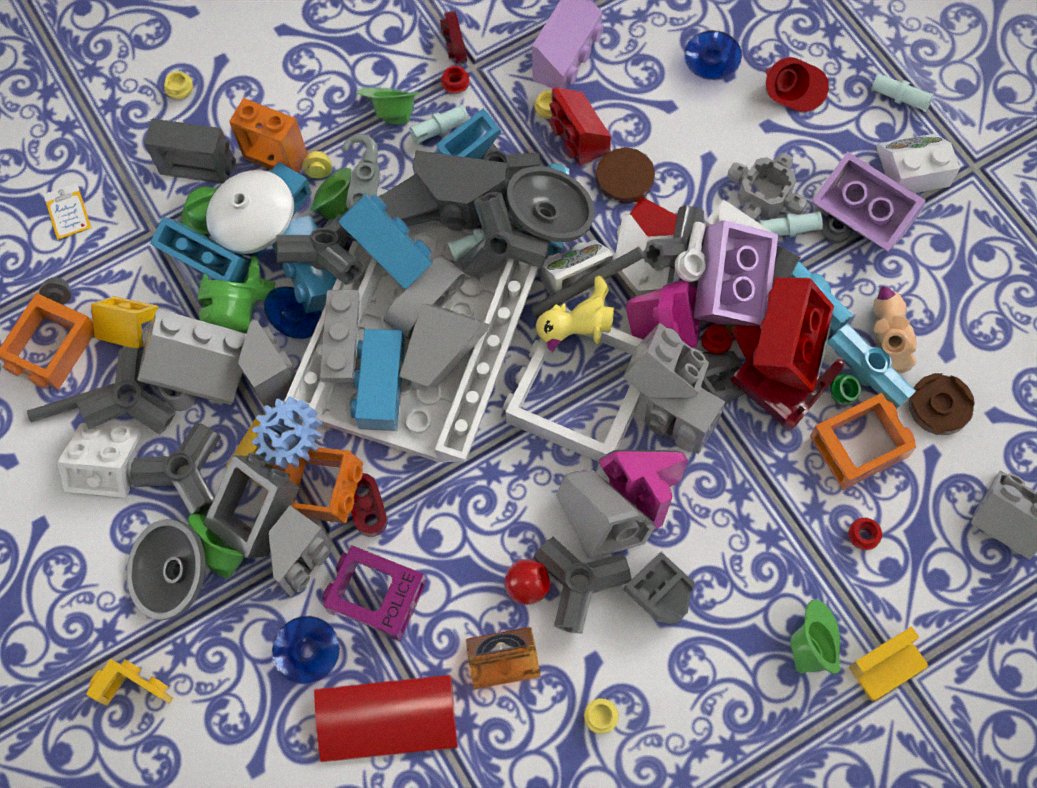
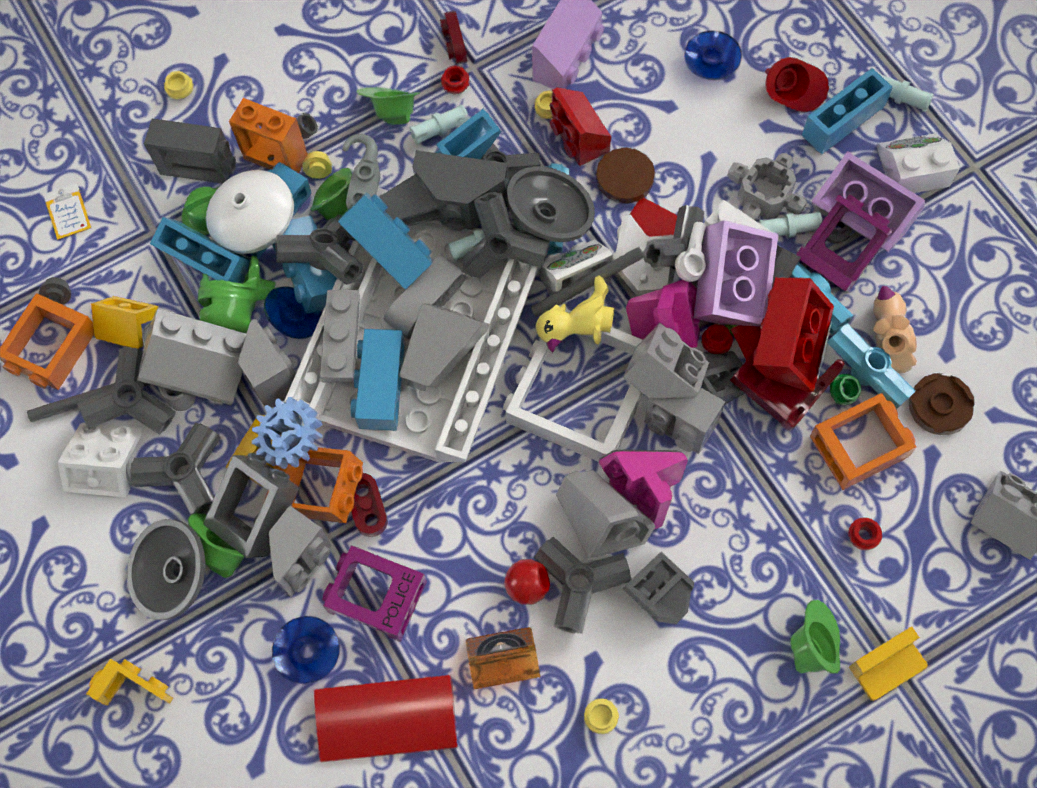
none -> dark grey hinge [296,113,318,139]
none -> magenta window [796,194,893,292]
none -> dark azure brick [802,68,893,155]

